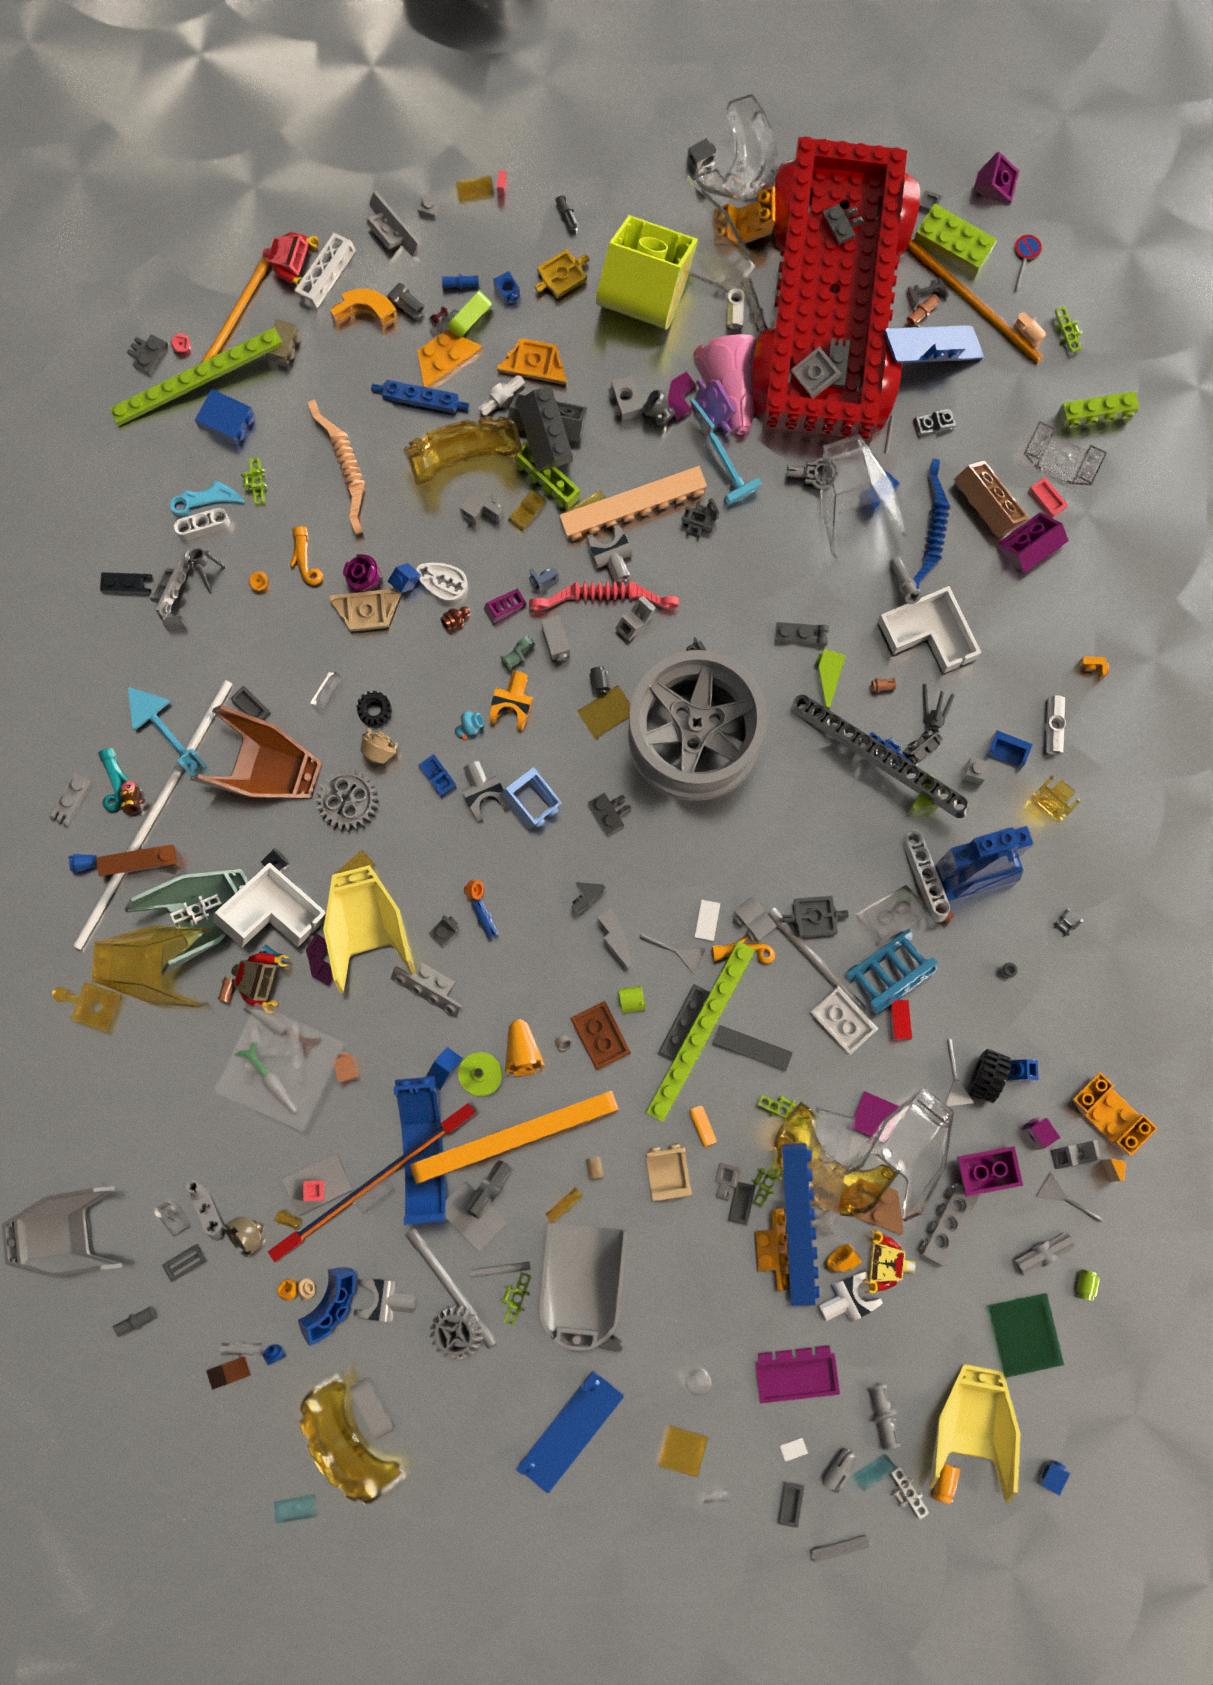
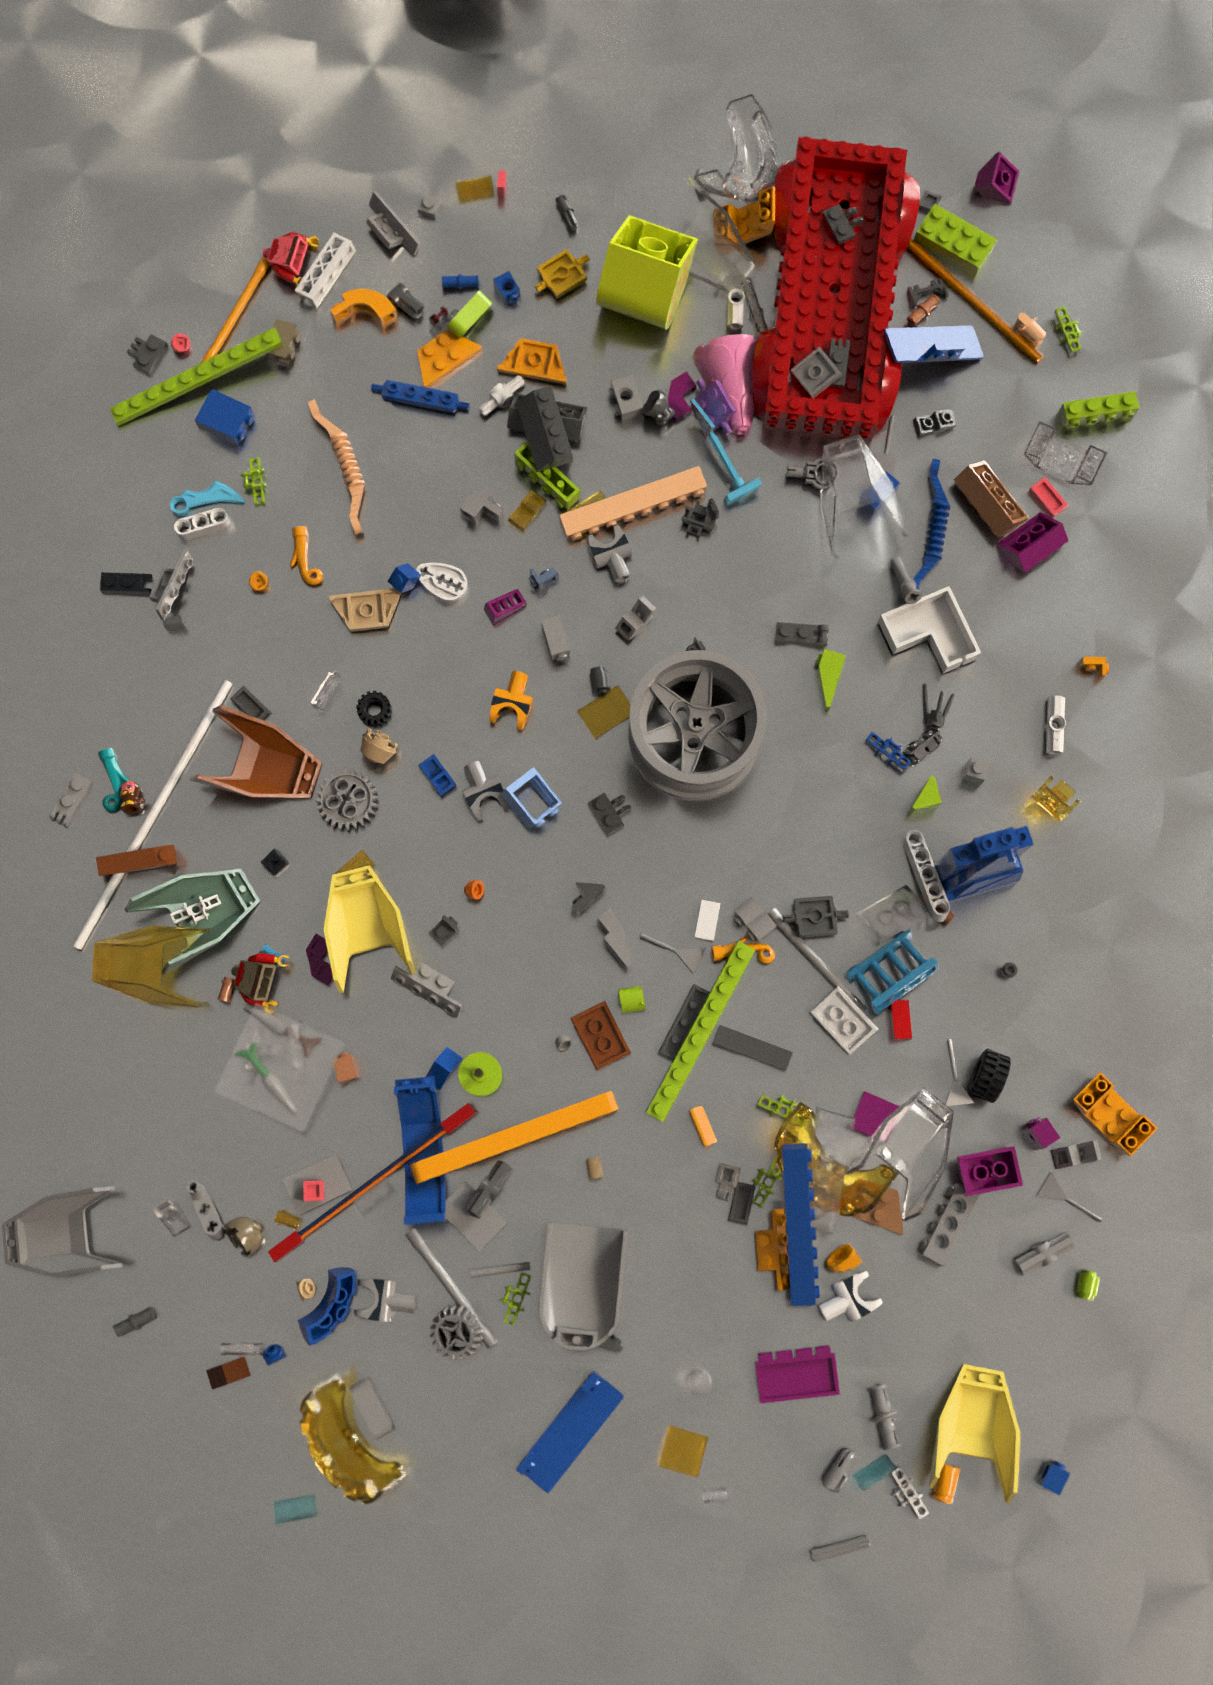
clear yellow plate [52,982,123,1032] -> none
blue cone [68,854,97,872] -> none
medium azure piece [128,687,207,776] -> none
dark grey tile [162,1244,207,1282] -> none
dark grey plant [189,548,225,593] -> none
white piece [213,863,326,947] -> none
light orange tile [277,1280,298,1301] -> none
magenta cone [343,554,381,591] -> none
clear yellow windscreen [403,416,523,486] -> none
copper piece [440,606,470,630] -> none
medium azure animal [455,711,484,740] -> none
blue pin [471,899,499,939] -> none
sand green connector [500,635,535,671] -> none
light orange cone [505,1020,544,1076] -> none
coral piece [529,581,679,611] -> none
clear yellow pin [545,1187,583,1223] -> none
tan panel [645,1145,692,1201] -> none
dark grey brick [687,138,717,171] -> none
dark grey tile [777,1482,804,1528] -> none
white sticker [780,1438,808,1462] -> none
dark grey beam [793,694,969,818] -> none
torso [864,1230,915,1293] -> none
nougat pin [871,678,896,693] -> none
blue panel [986,730,1033,769] -> none
clear green piece [988,1293,1064,1378] -> none
blue brick [1008,1059,1039,1081] -> none
piece [1015,235,1042,289] -> none
dark grey piece [1054,908,1083,937] -> none
light orange slope [1102,1159,1126,1182] -> none

